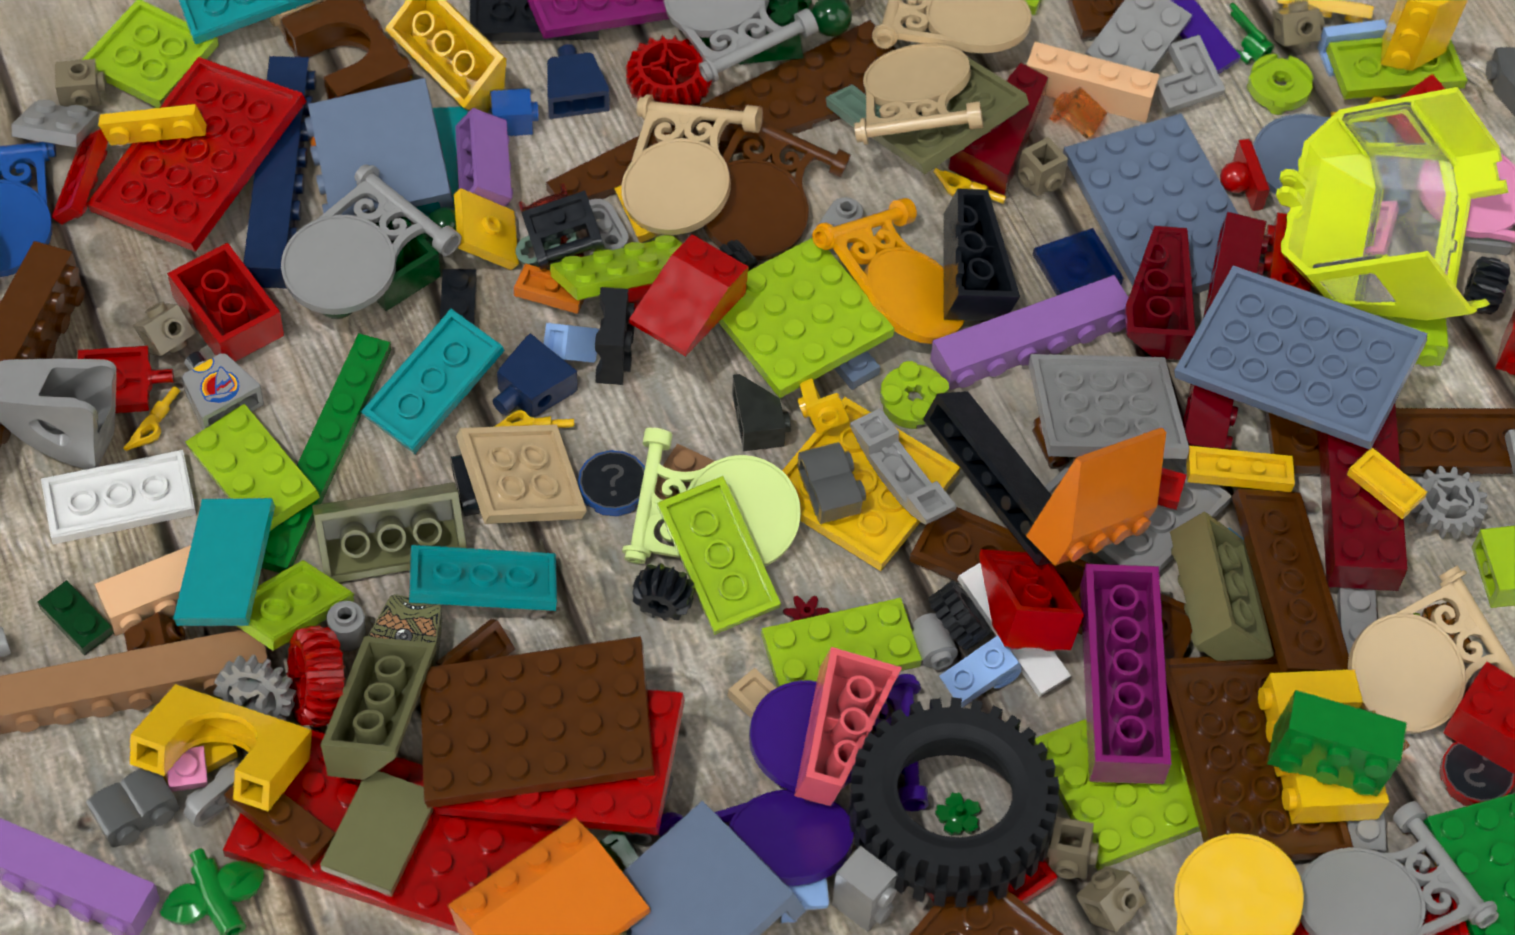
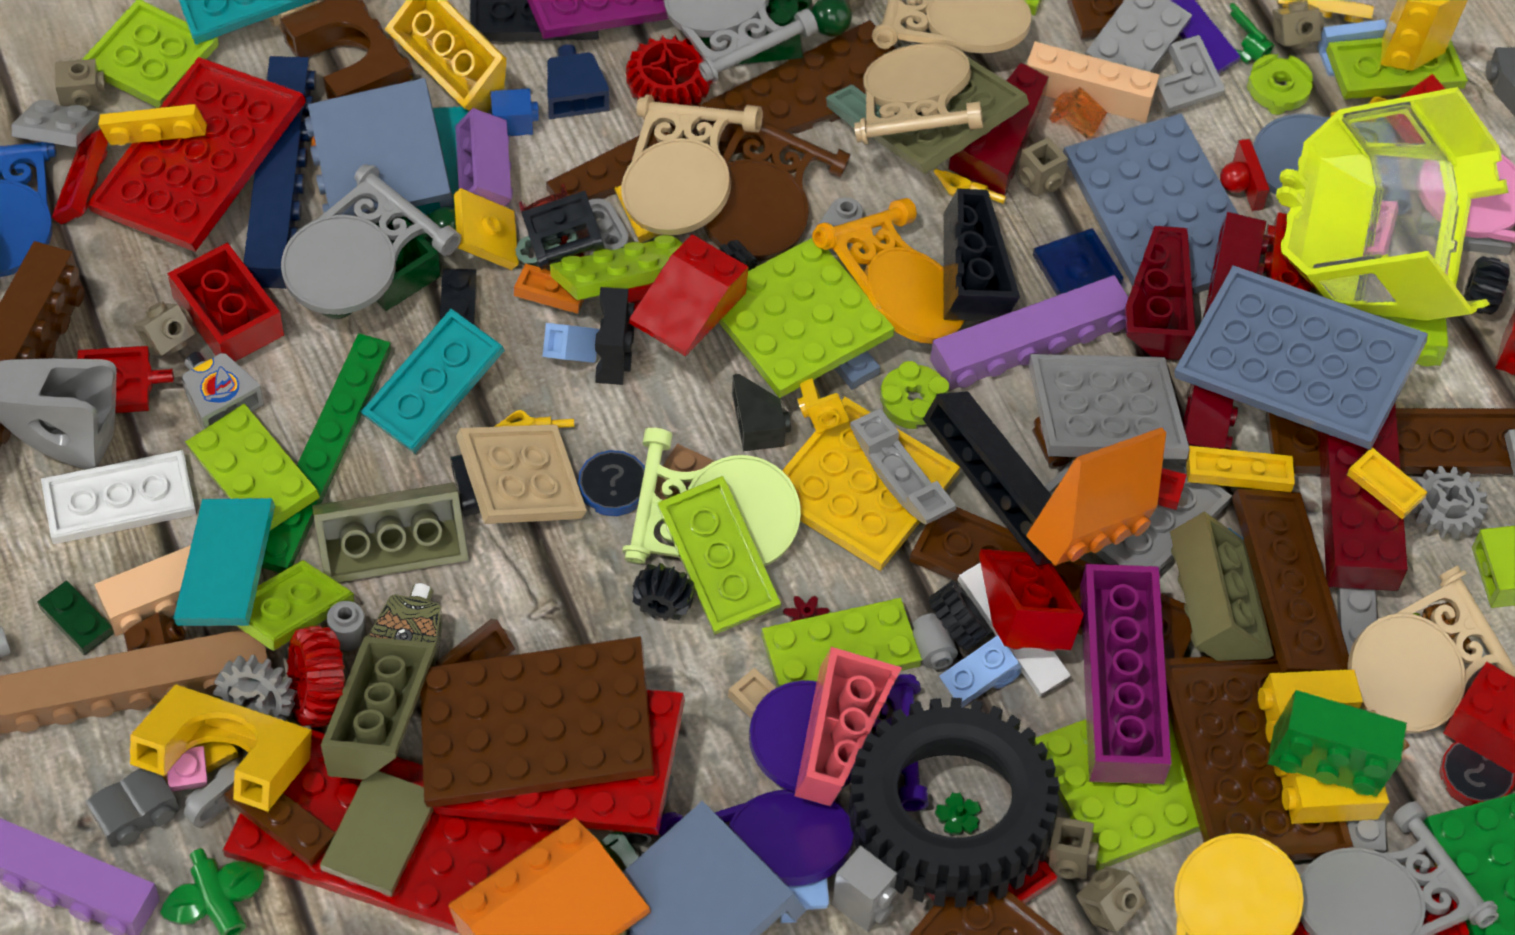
yellow hand [123,386,180,451] -> none
teal tile [409,545,557,611] -> none
dark blue torso [492,333,578,417] -> none
dark grey brick [797,442,866,524] -> none

